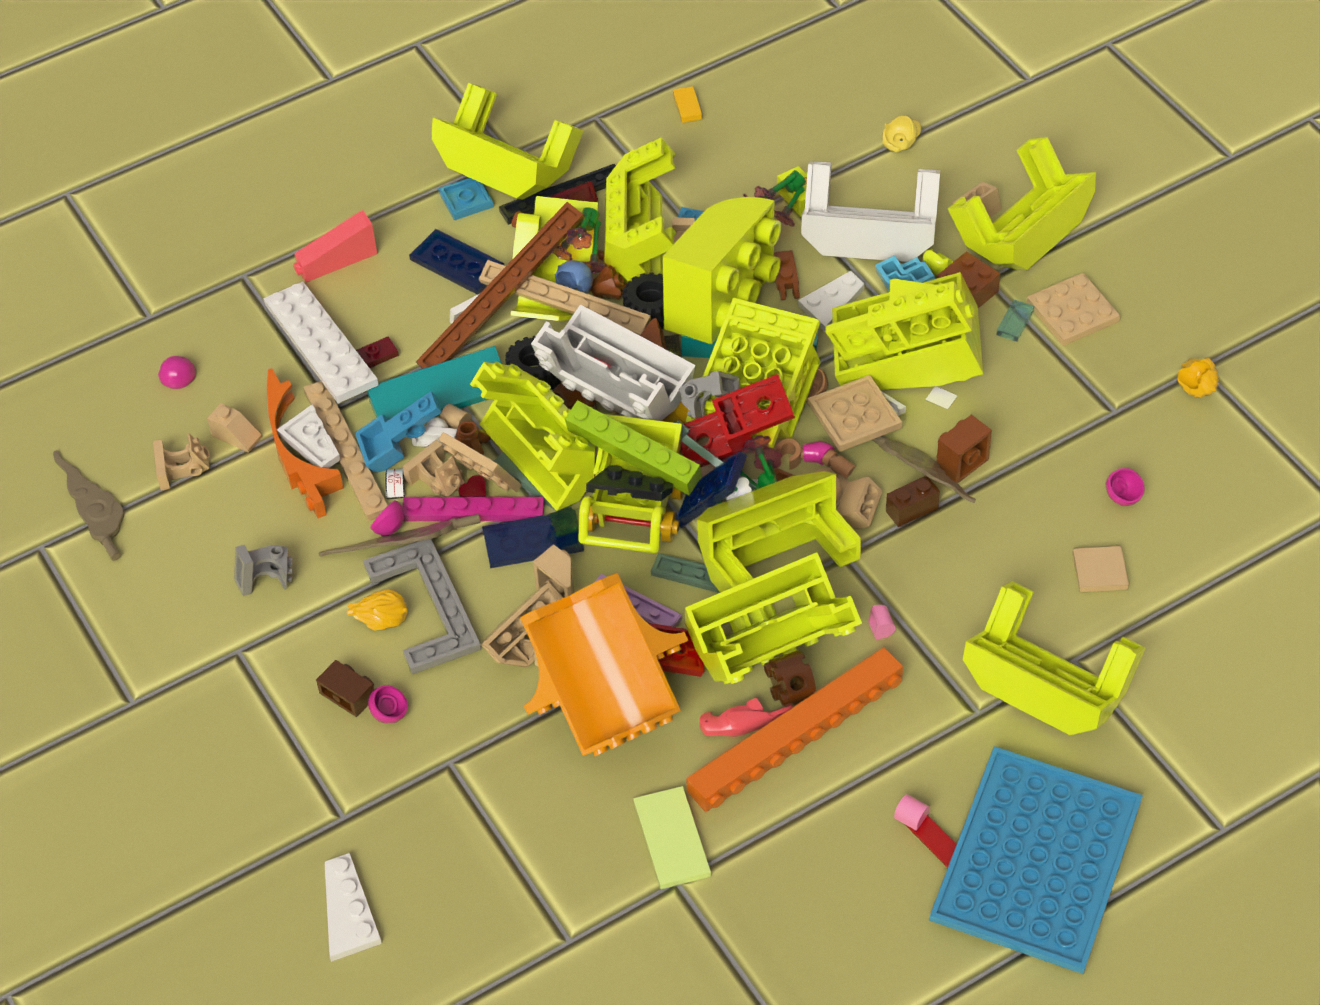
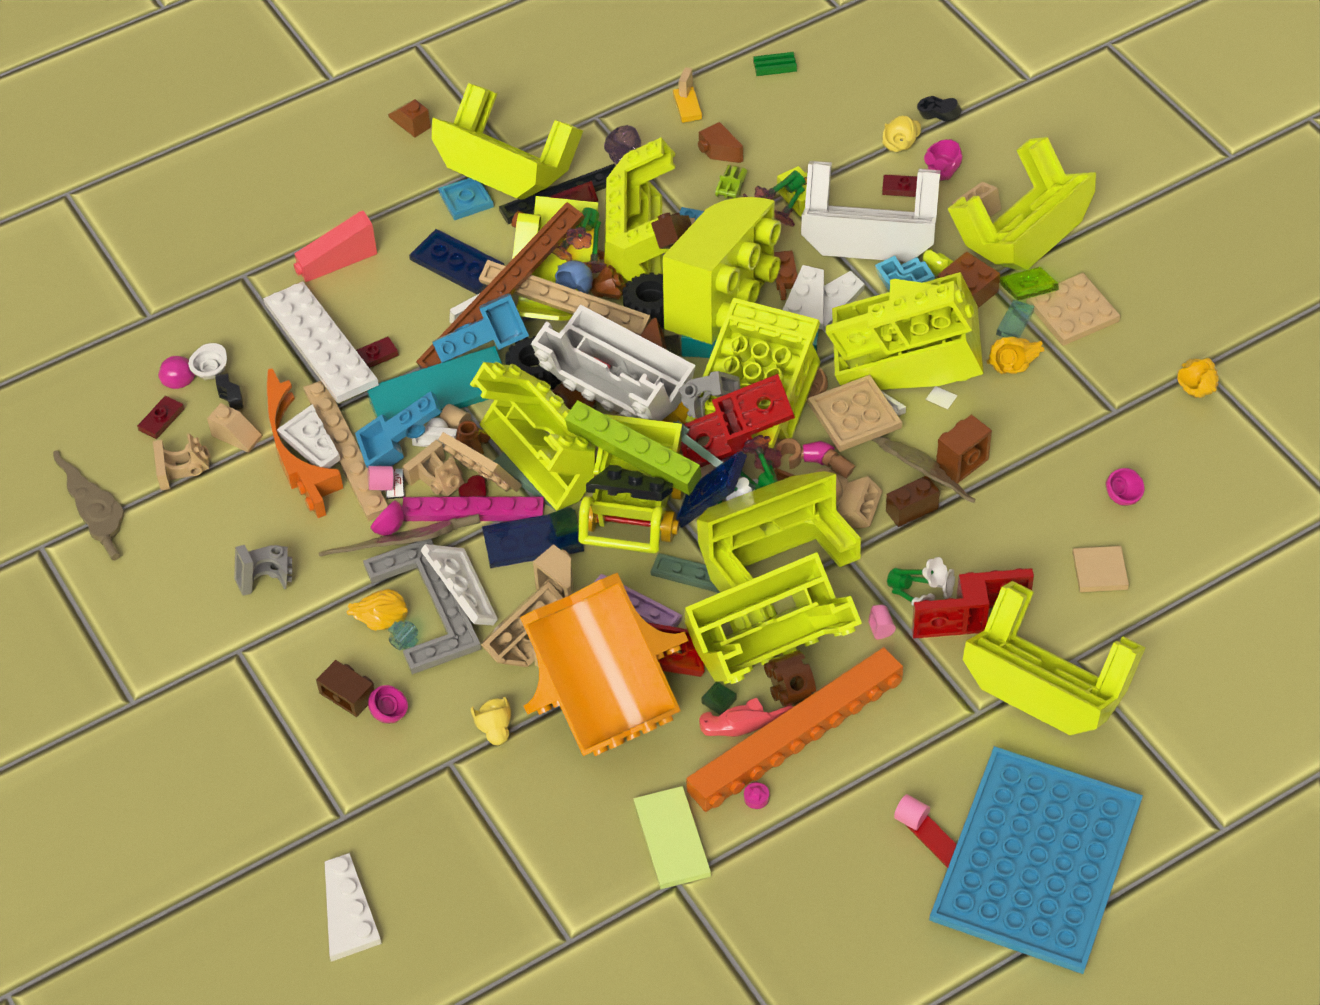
none -> dark red plate [137,395,184,439]
none -> white piece [188,343,227,381]
none -> black piece [215,373,244,410]
none -> bright pink brick [367,466,393,490]
none -> dark orange slope [388,99,431,138]
none -> clear light blue gear [388,620,419,650]
none -> white wing [421,544,498,626]
none -> dark azure plate [432,294,529,363]
none -> light yellow piece [471,697,511,746]
none -> hair [604,125,641,164]
none -> reddish brown brick [651,212,692,249]
none -> tan tile [679,67,693,98]
none -> dark orange slope [698,122,743,163]
none -> clear green plate [701,681,737,715]
none -> lime arm [715,165,748,198]
none -> dark pink tile [744,782,769,809]
none -> green tile [753,52,797,76]
none -> white wing [783,265,824,330]
none -> dark red plate [882,175,918,197]
none -> plant [887,557,955,606]
none -> red bracket [912,568,1034,639]
none -> black piece [917,96,962,122]
none -> dark pink hair [924,139,963,181]
none -> yellow hair [986,337,1044,374]
none -> clear neon green tile [1000,267,1059,301]

